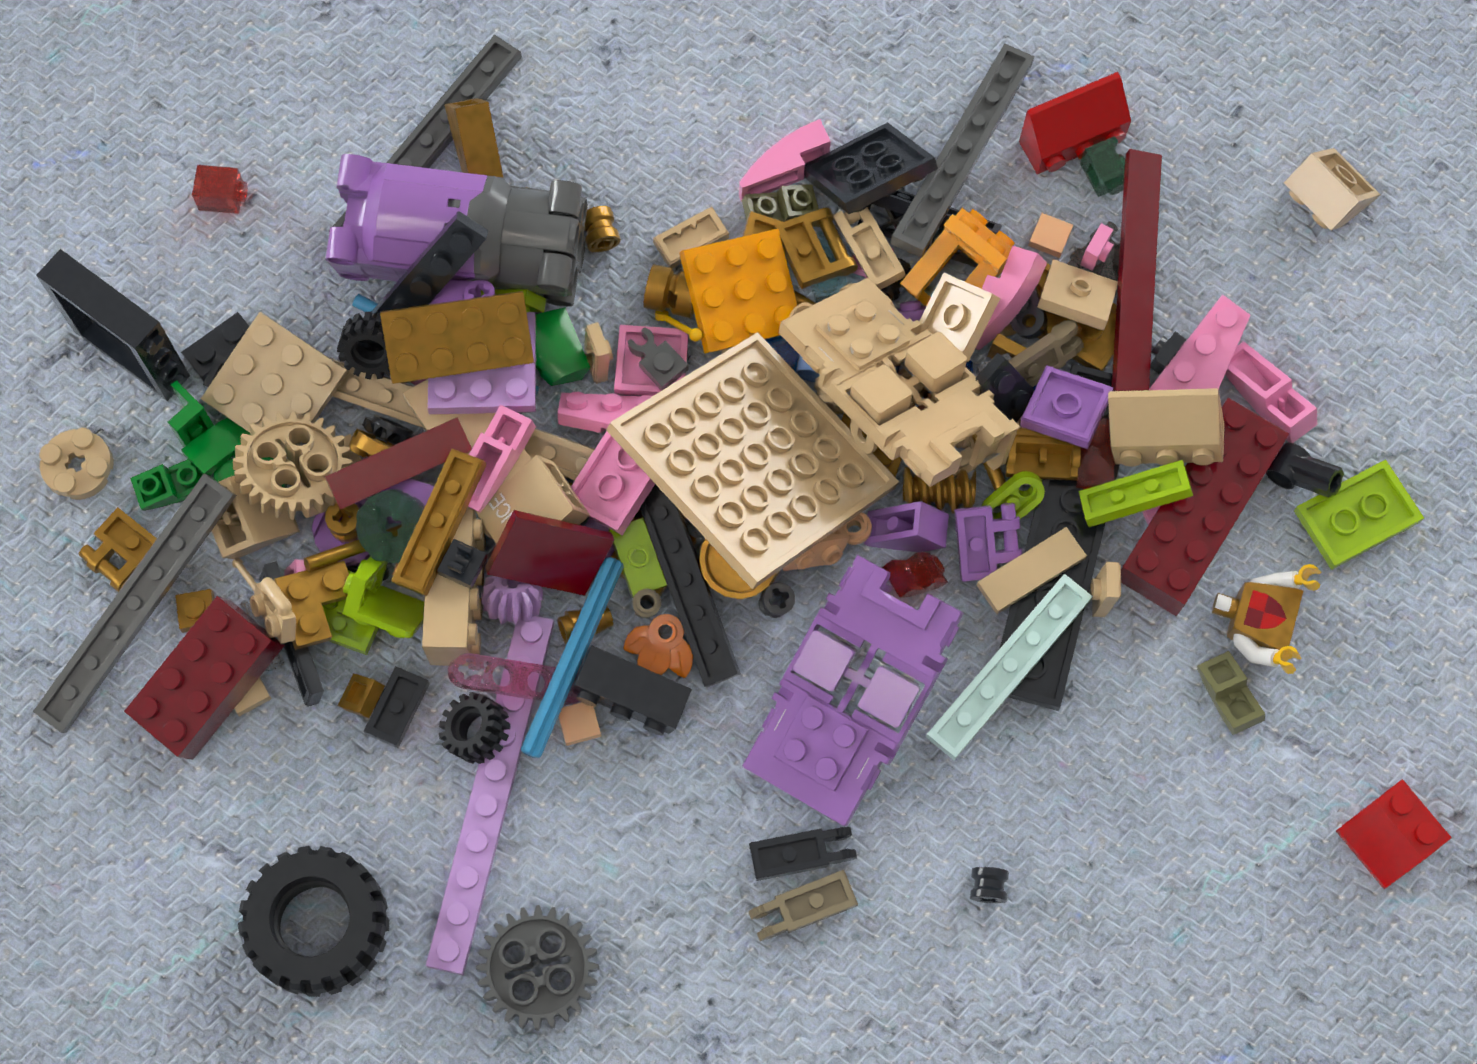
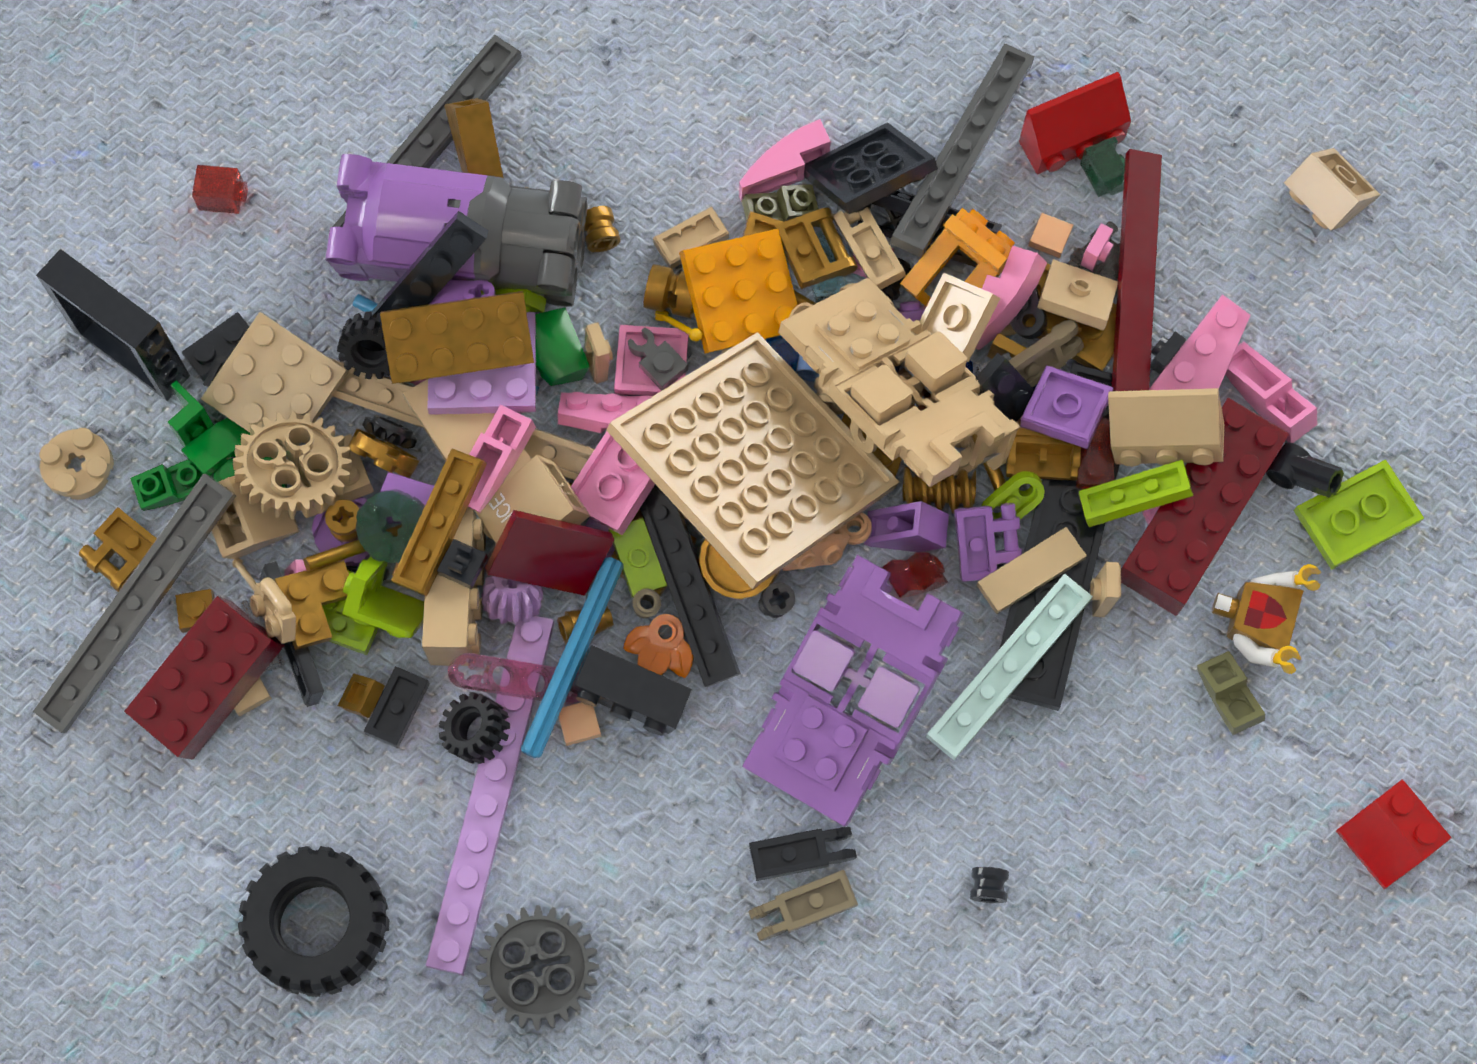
dark red tile [325,417,472,510] -> none

